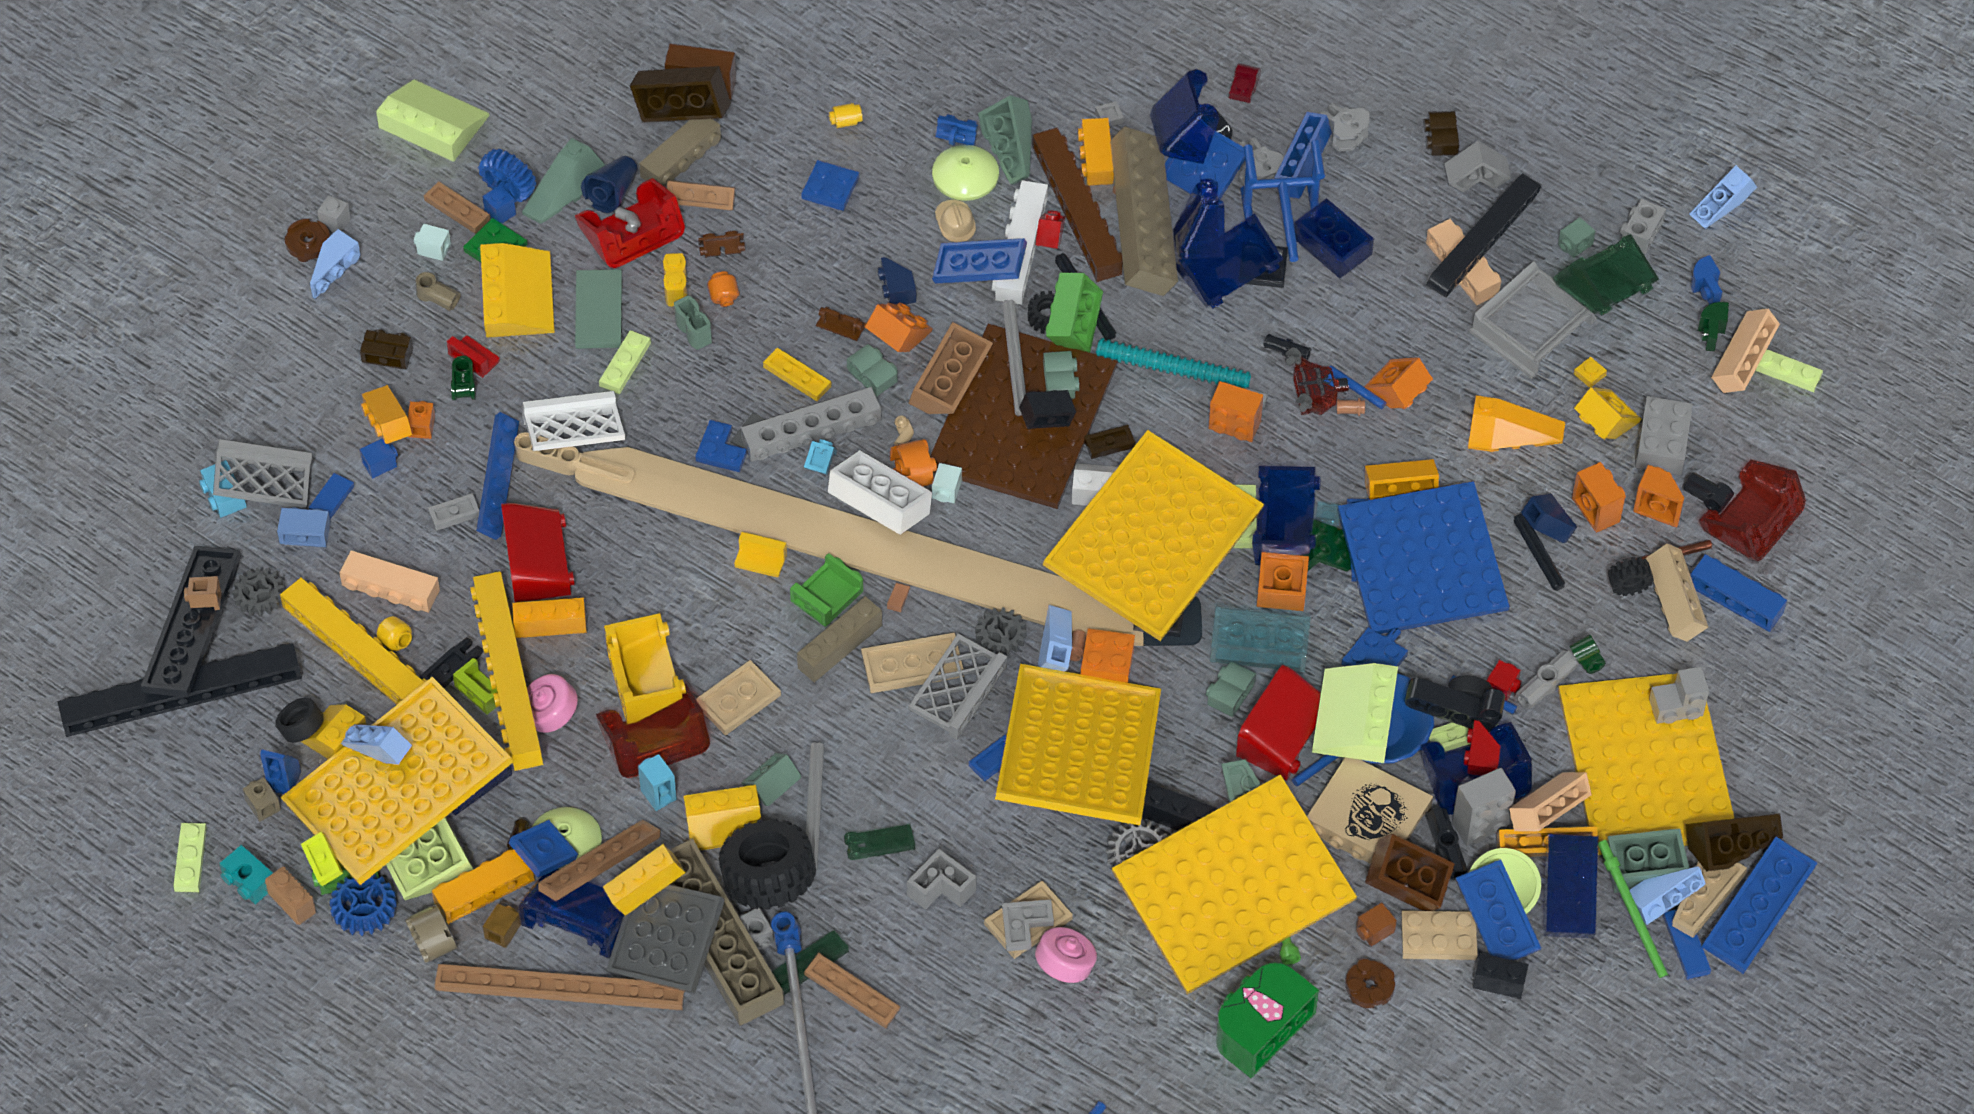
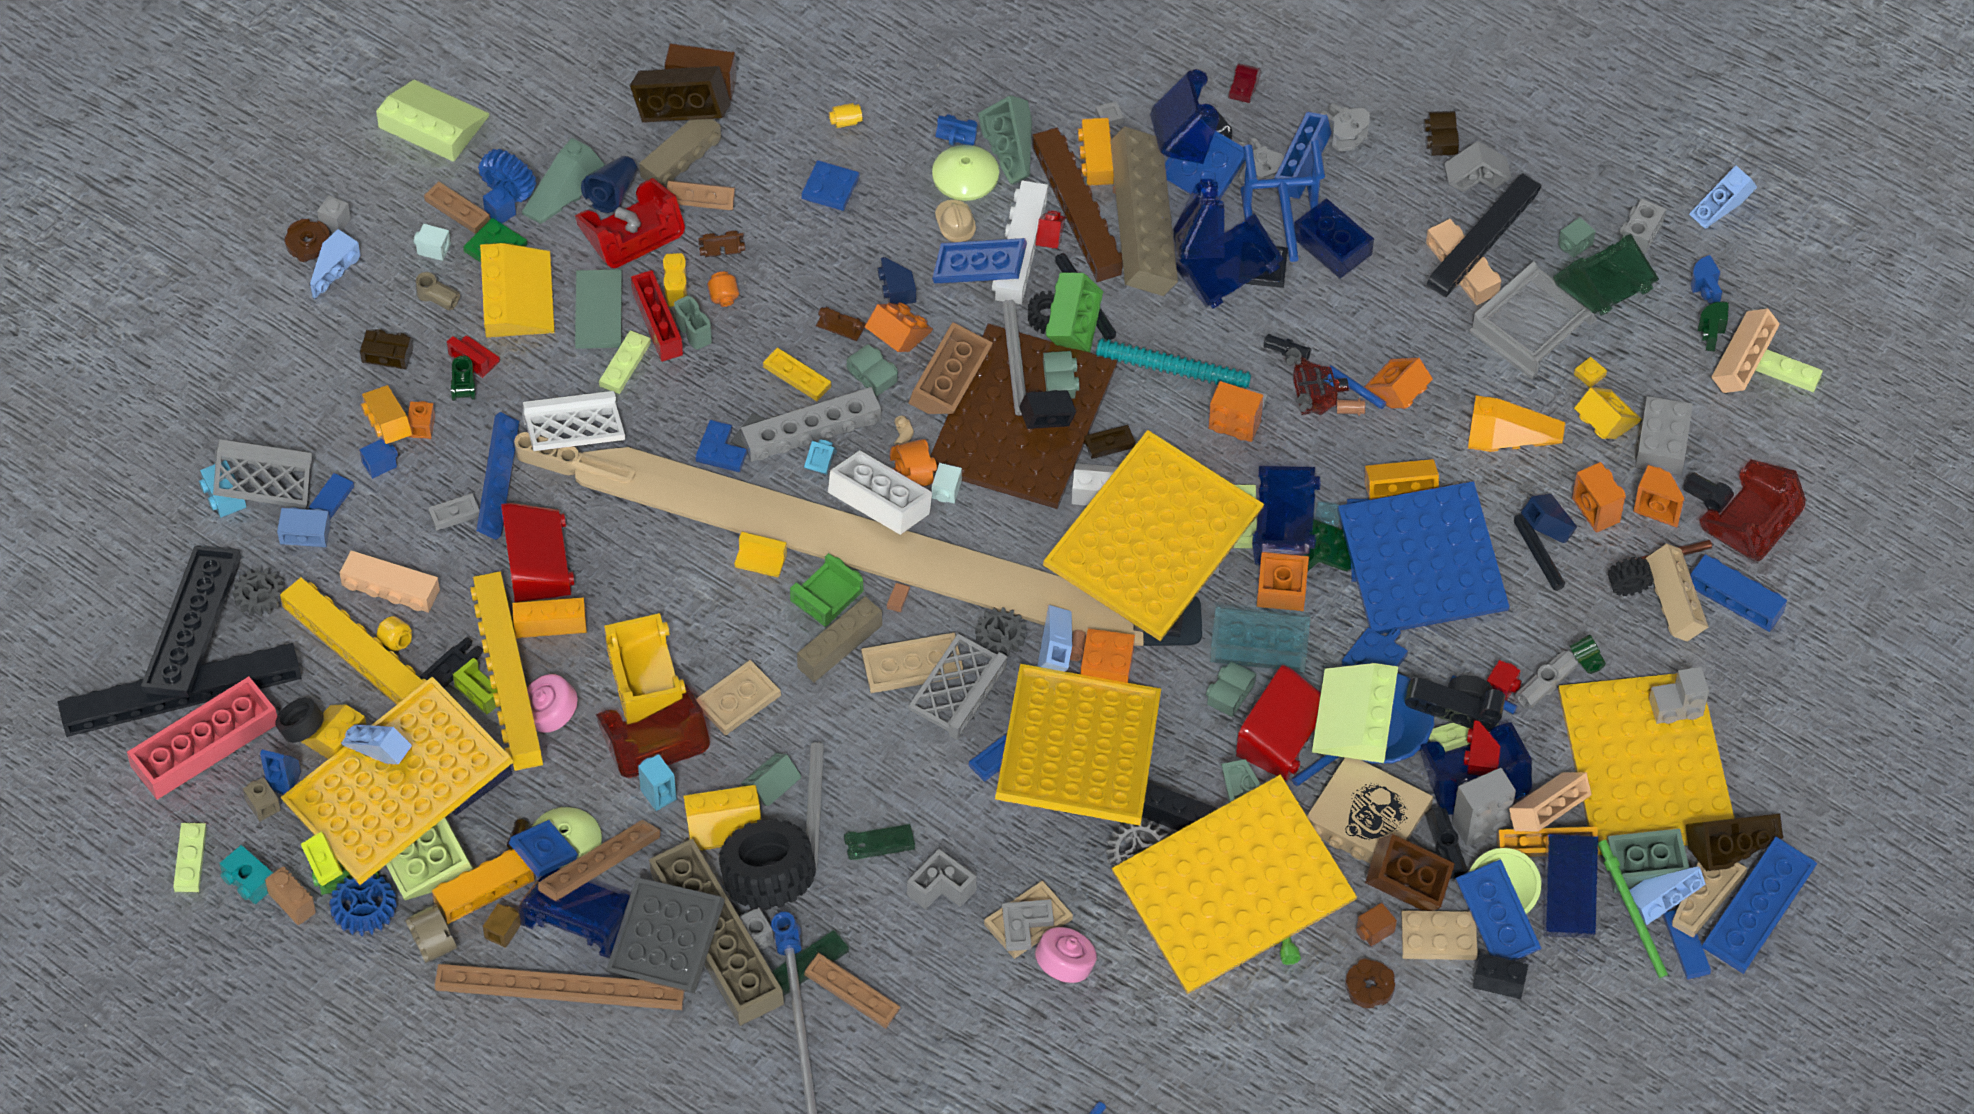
medium nougat brick [184,576,222,610] -> none
yellow brick [603,844,685,916] -> none
green brick [1216,963,1319,1079] -> none
none -> coral brick [127,677,277,800]
none -> red brick [631,270,683,362]

